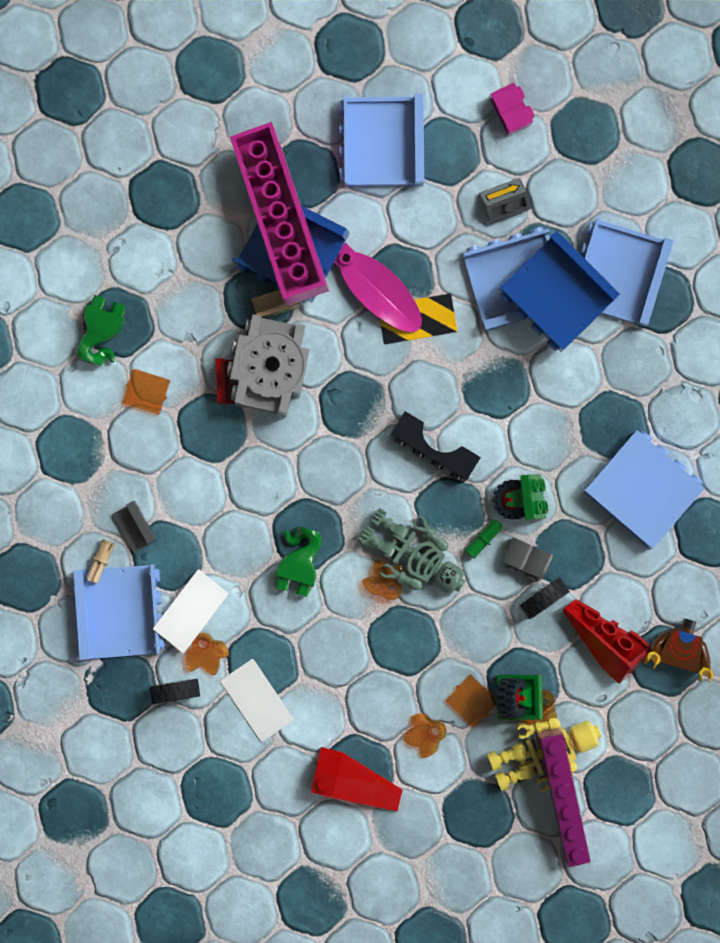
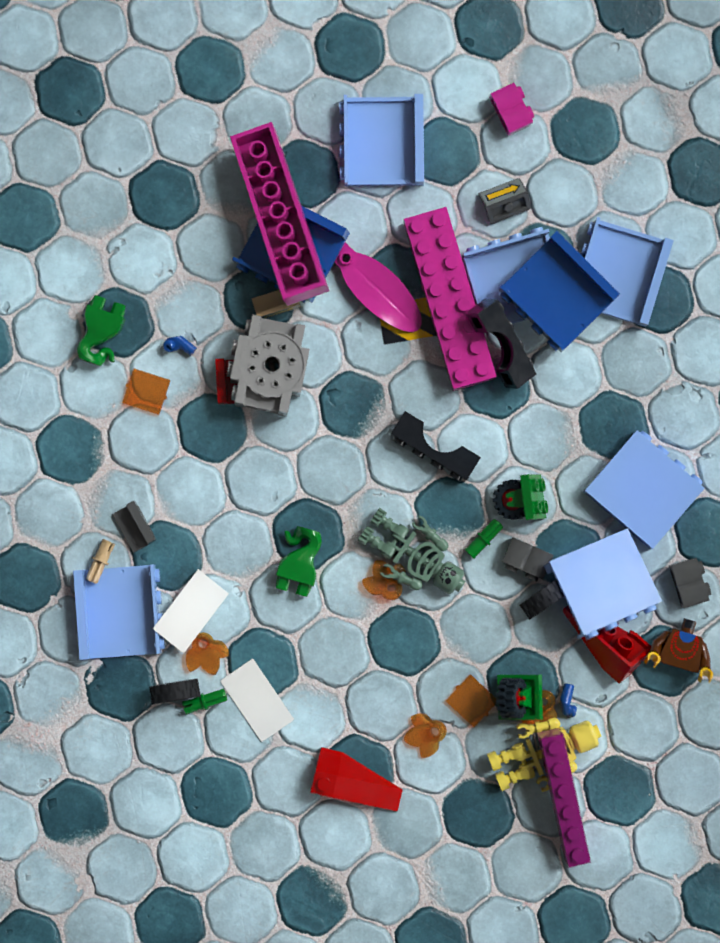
none -> blue arm [163,336,197,356]
none -> green axle [182,689,227,715]
none -> dark pink brick [403,207,497,391]
none -> black arch [466,299,536,389]
none -> light blue panel [544,528,662,640]
none -> blue arm [560,683,577,717]
none -> dark grey brick [669,558,711,608]

